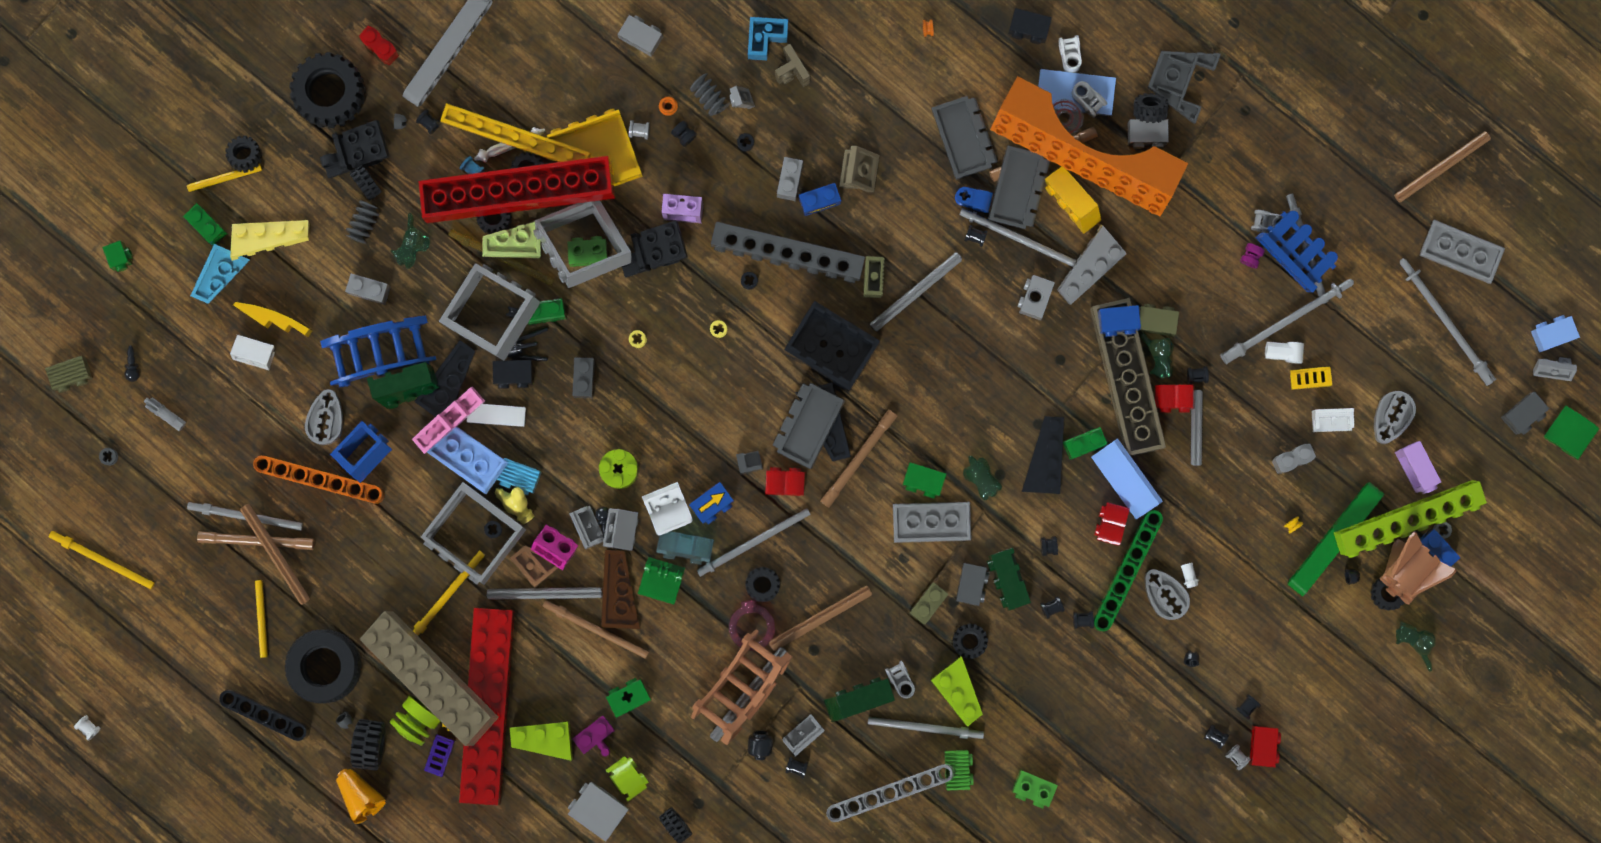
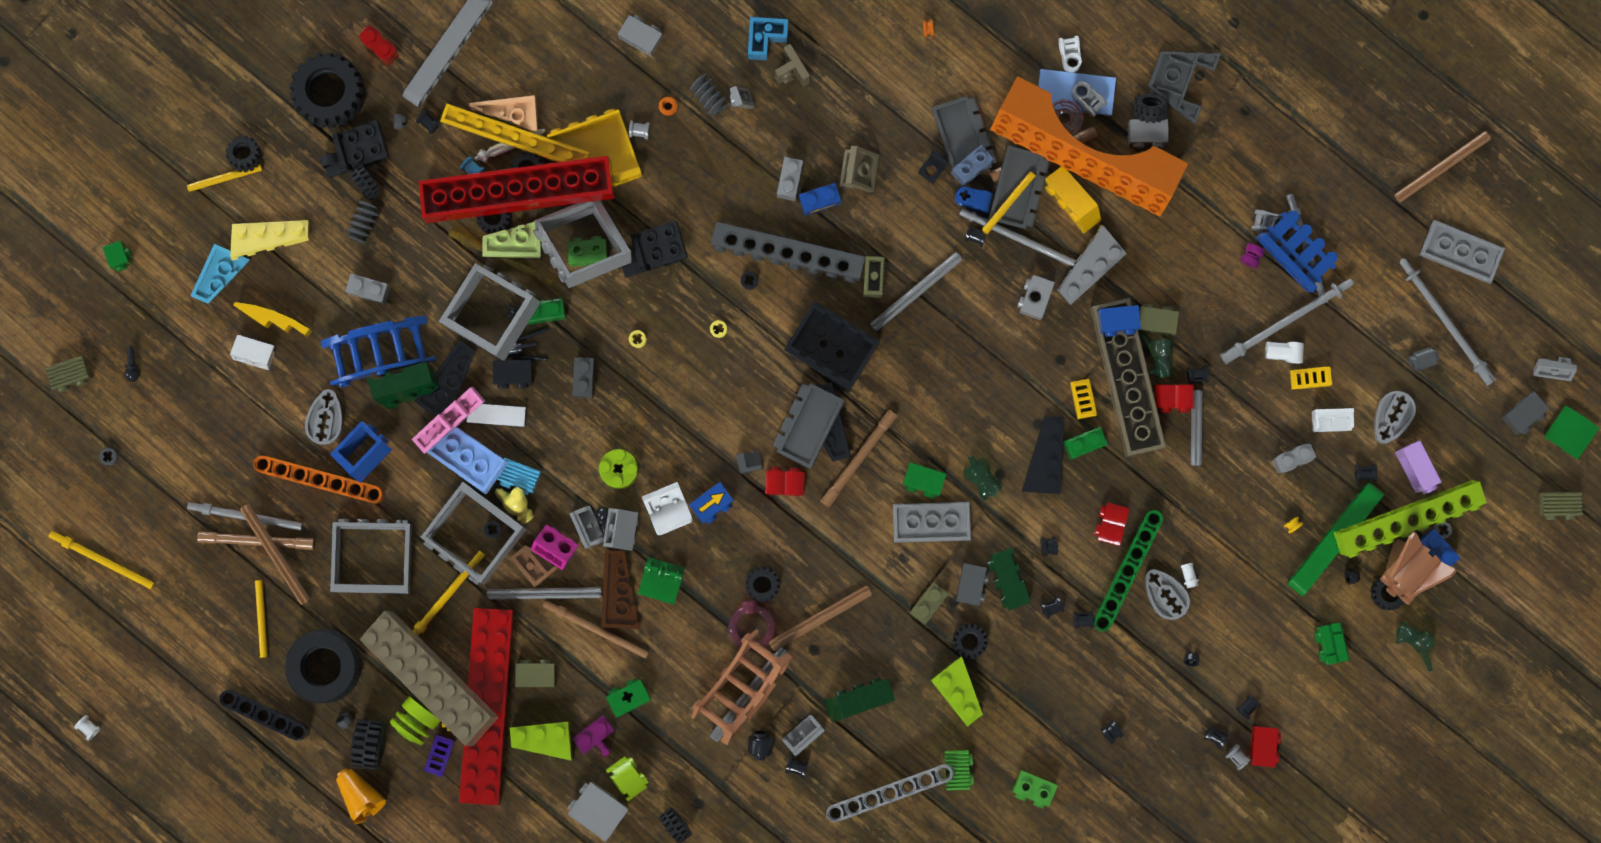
light grey piece [144,397,186,431] -> none
green brick [183,203,228,246] -> none
clear green animal [390,213,430,269] -> none
clear light blue brick [656,531,714,565] -> none
lavender window [662,194,703,224] -> none
black wheel [671,120,697,147] -> none
light grey bar [697,508,811,577] -> none
black bush [737,133,754,152] -> none
light grey bar [868,717,984,739] -> none
light grey piece [885,660,915,699] -> none
black brick [1008,8,1052,44] -> none
light blue tile [1091,438,1163,519] -> none
light blue brick [1531,315,1580,353] -> none
none -> light grey window [330,519,413,594]
none -> light nougat wing [469,95,538,133]
none -> olive brick [515,660,556,687]
none -> black bracket [918,151,948,184]
none -> sand blue brick [951,145,994,187]
none -> yellow bar [982,171,1035,234]
none -> yellow slope [1070,379,1097,420]
none -> black wheel [1100,720,1124,745]
none -> green brick [1314,622,1350,665]
none -> black bush [1355,464,1377,481]
none -> dark grey brick [1409,347,1439,371]
none -> olive brick [1539,492,1583,520]

